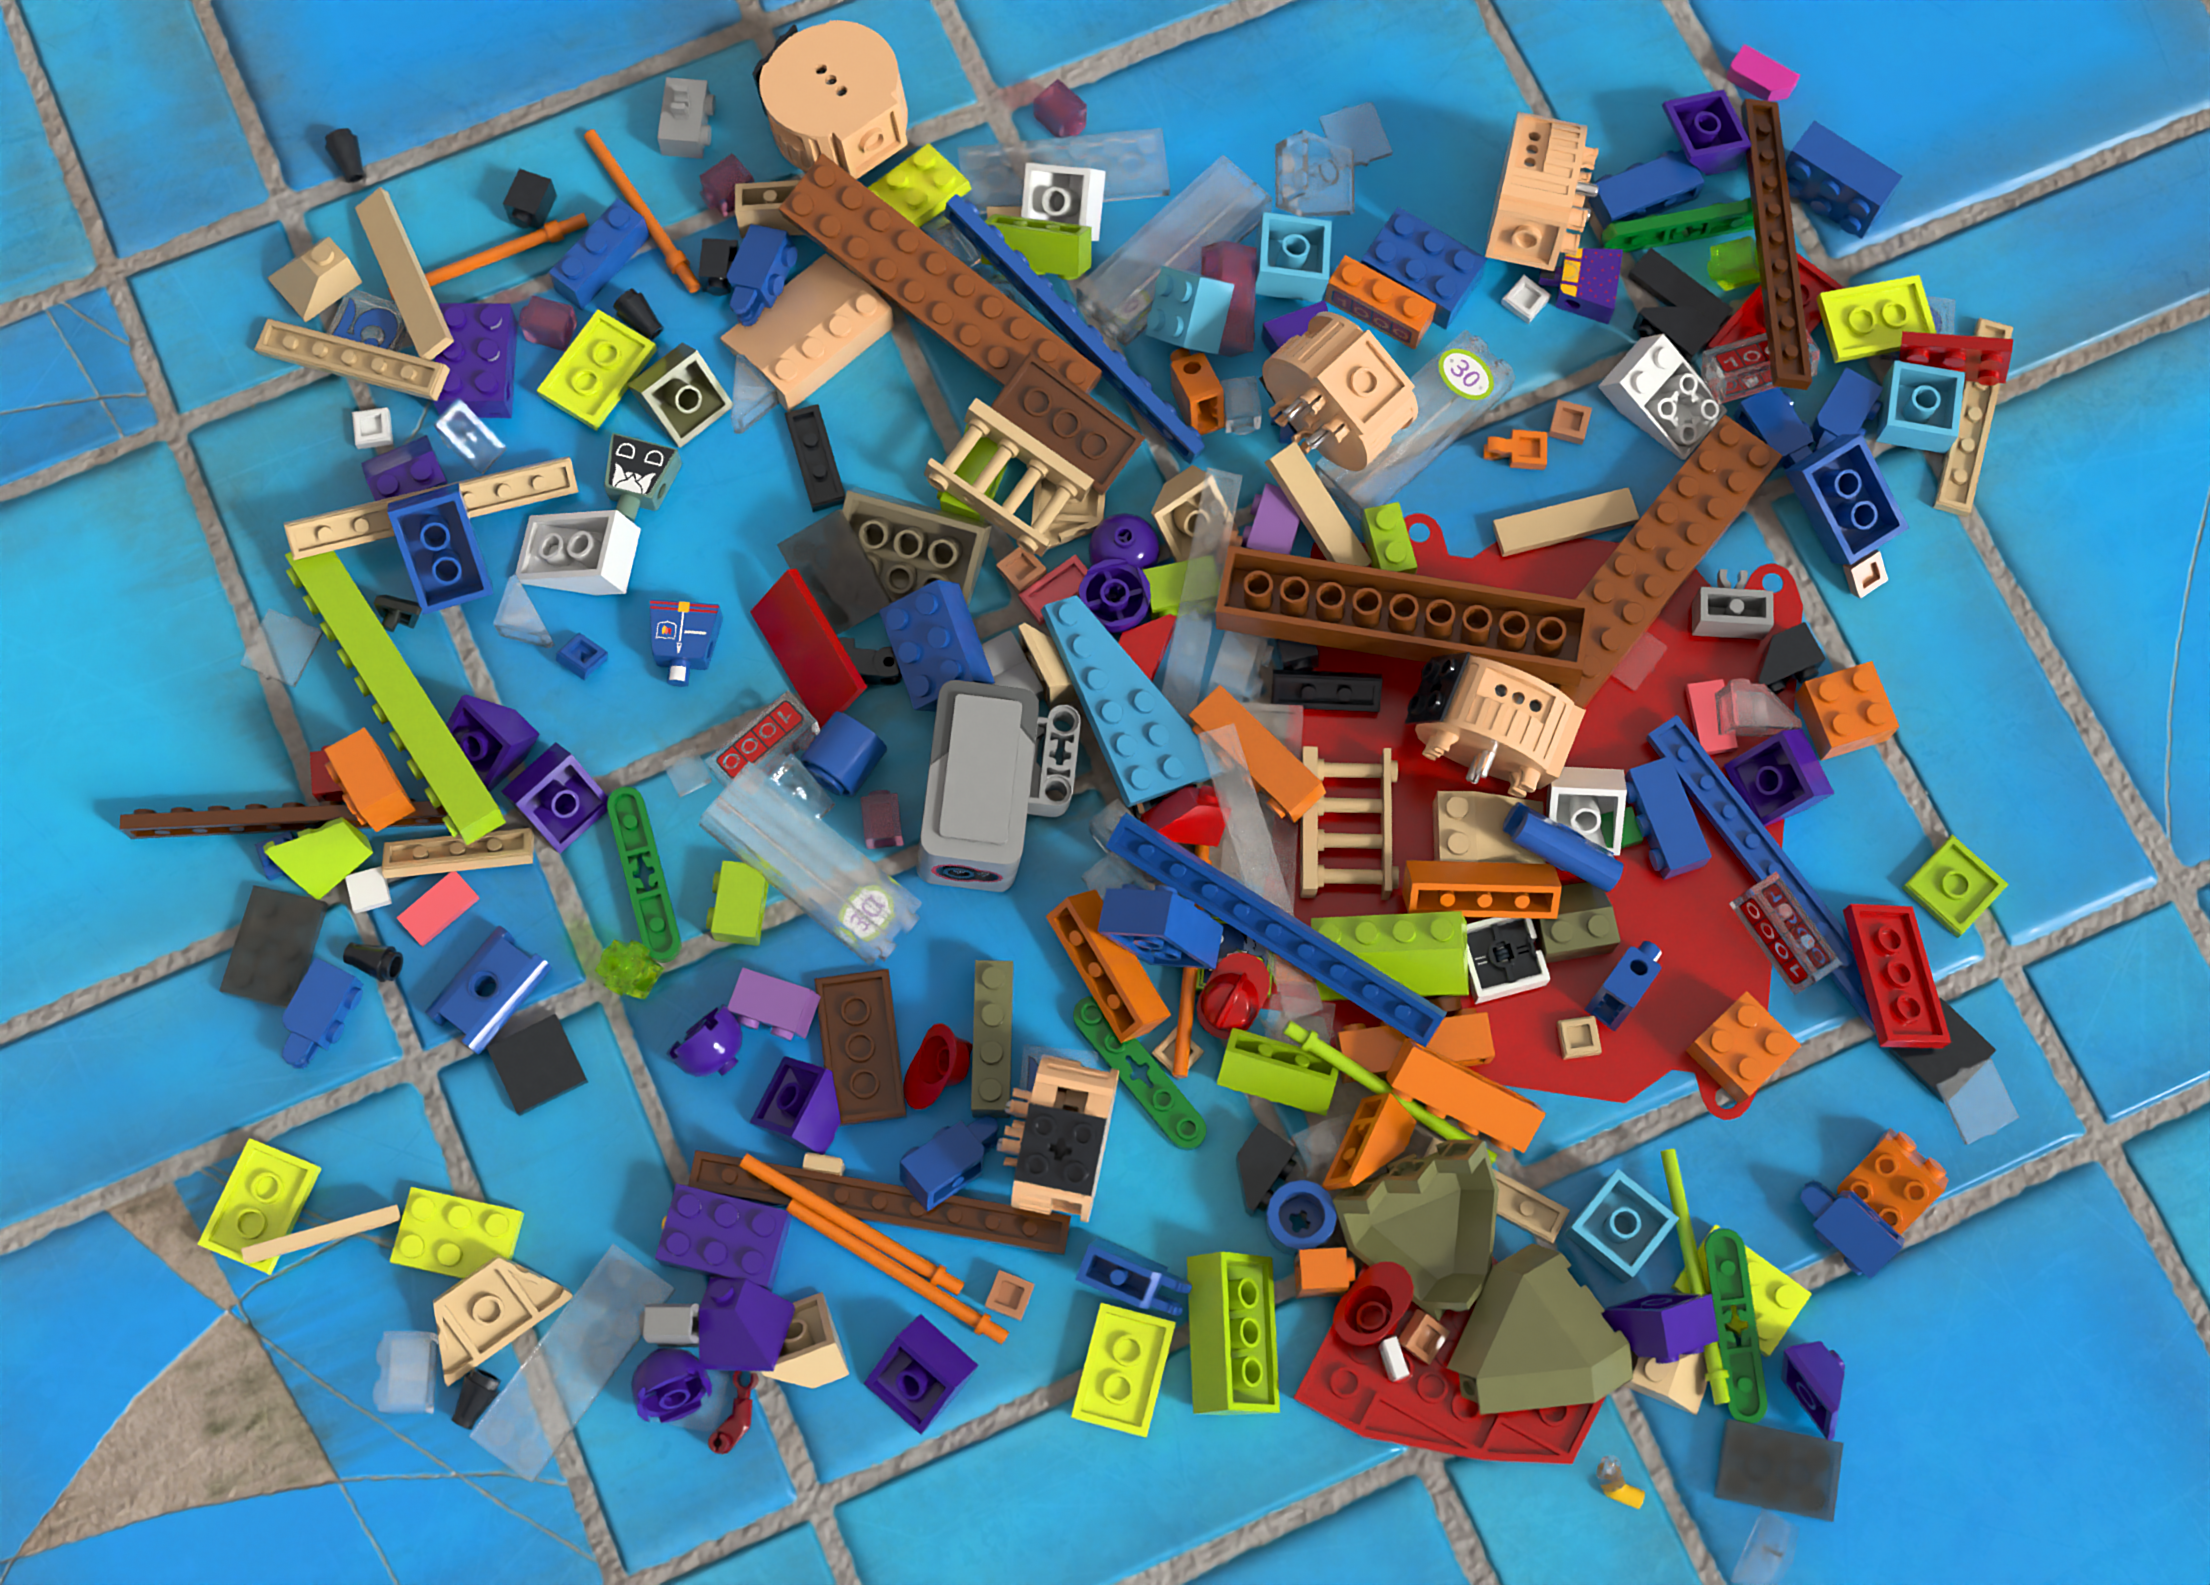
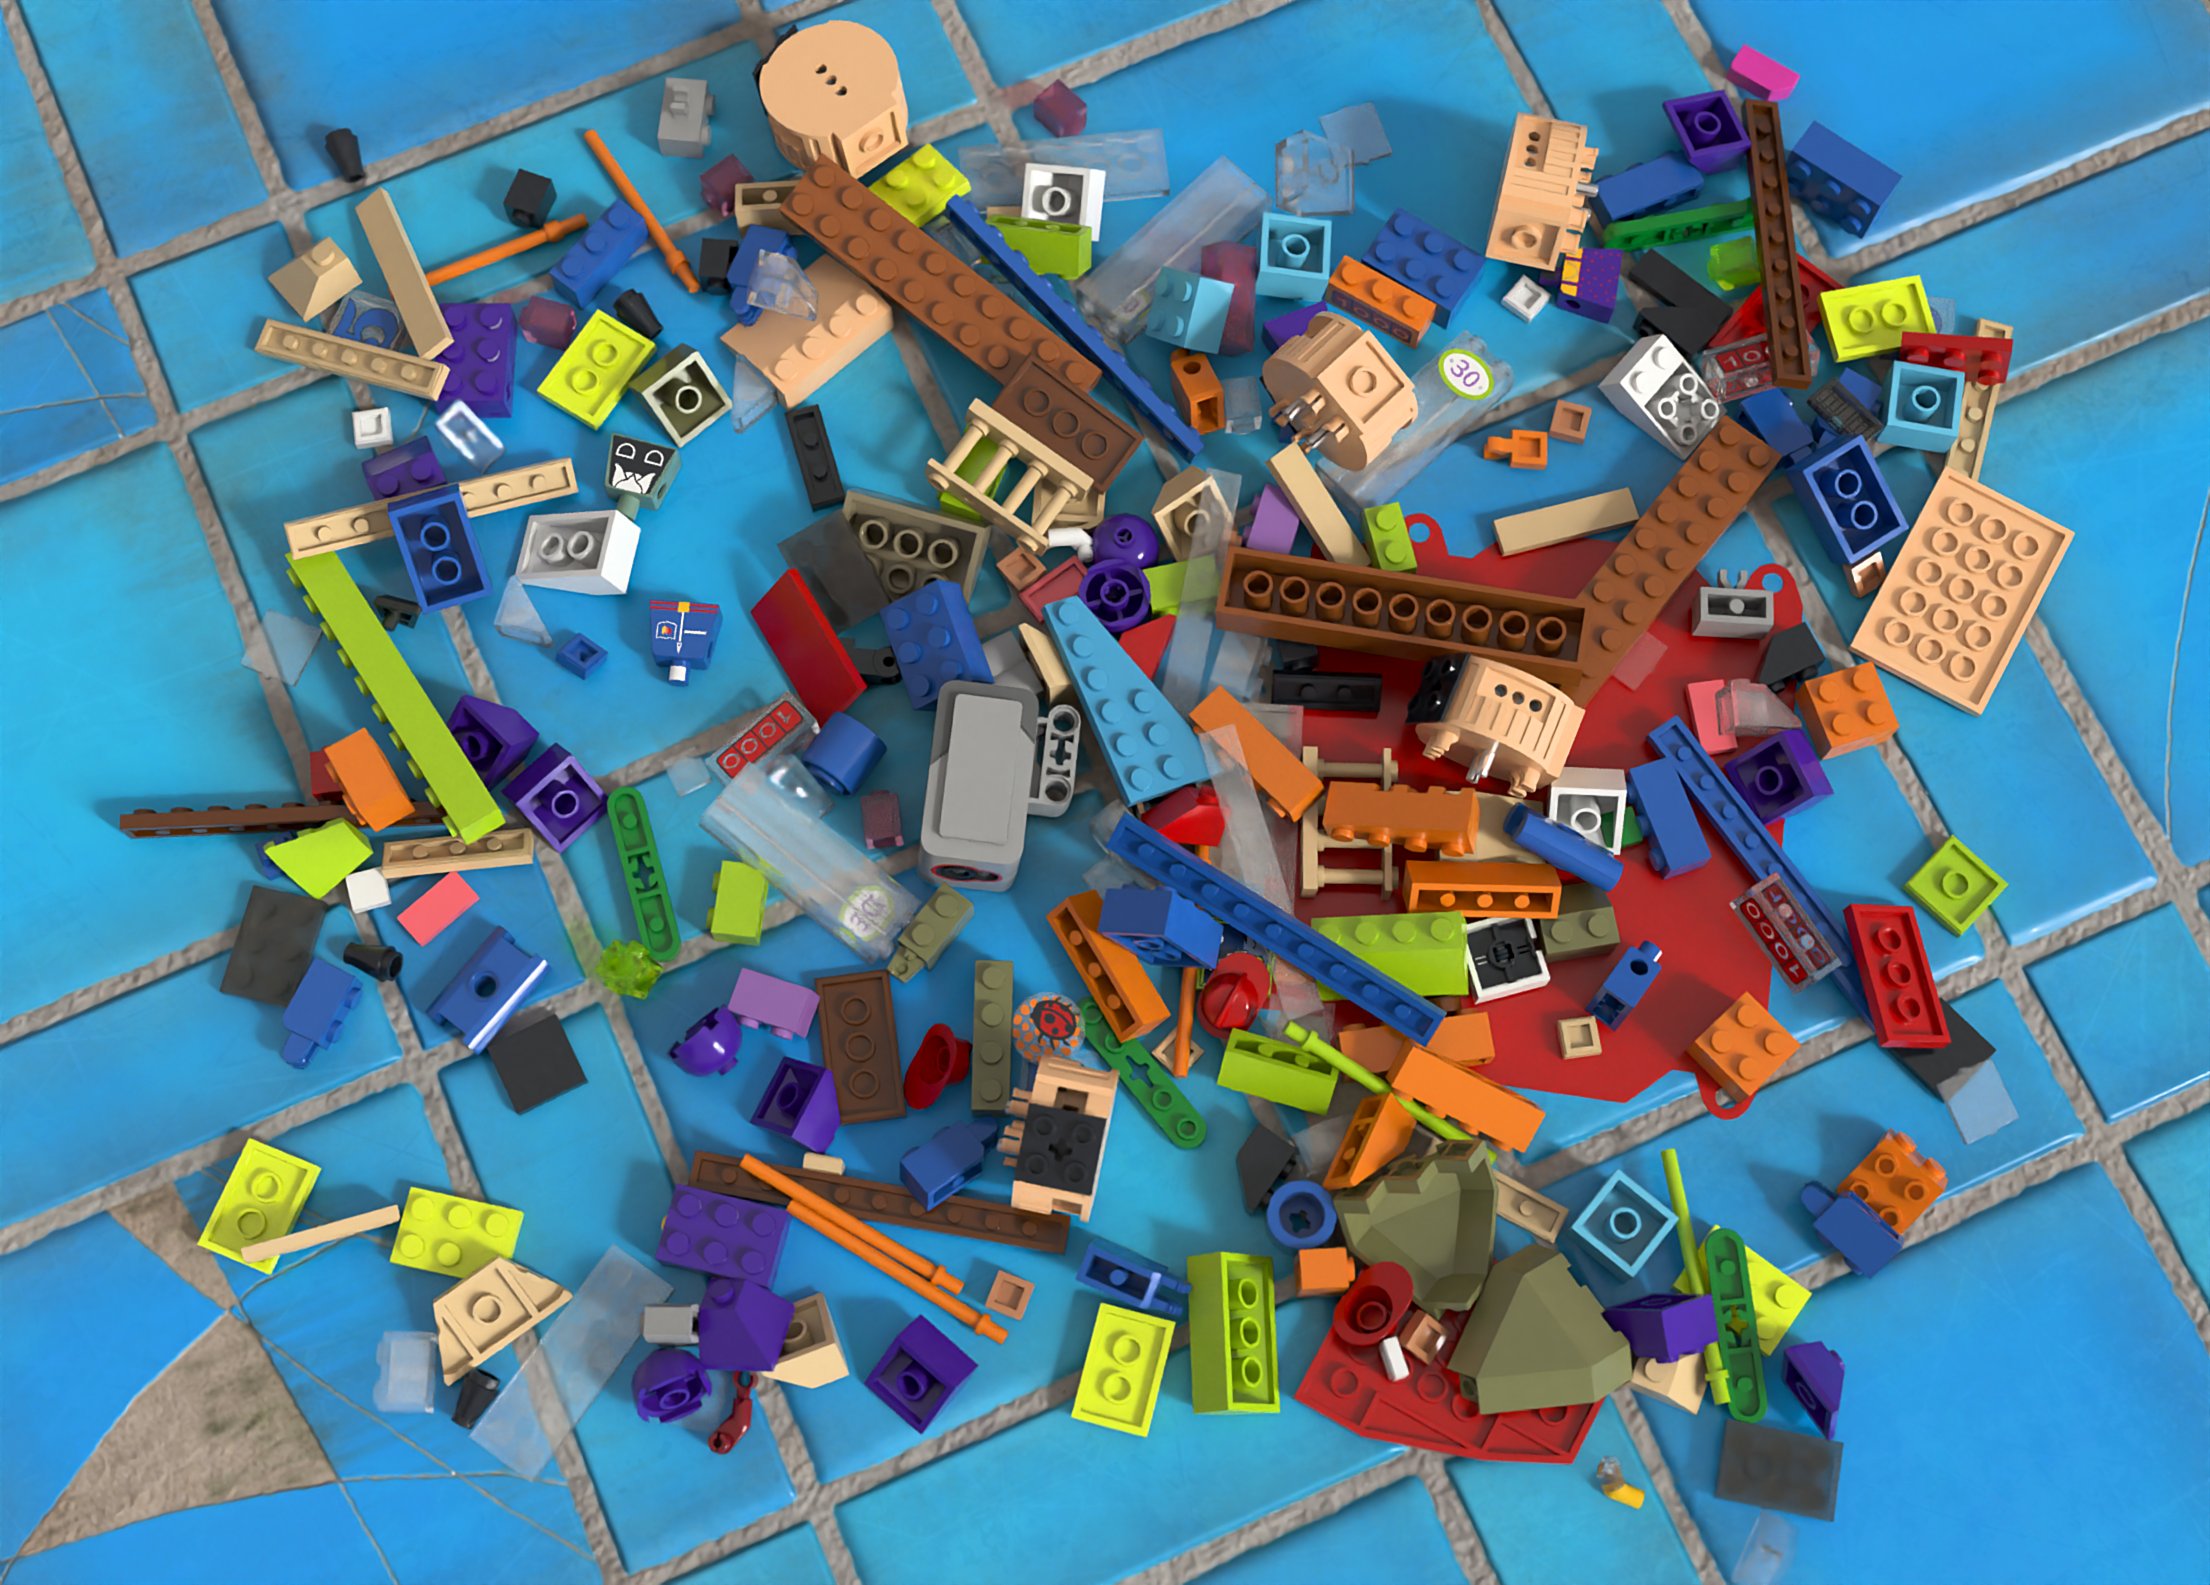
none -> clear slope [746,249,818,322]
none -> olive hinge [887,882,975,985]
none -> tile [1011,992,1085,1066]
none -> white arm [1048,527,1093,562]
none -> orange wedge [1322,781,1481,857]
none -> clear smoke tile [1806,377,1884,443]
none -> light nougat plate [1847,466,2075,718]

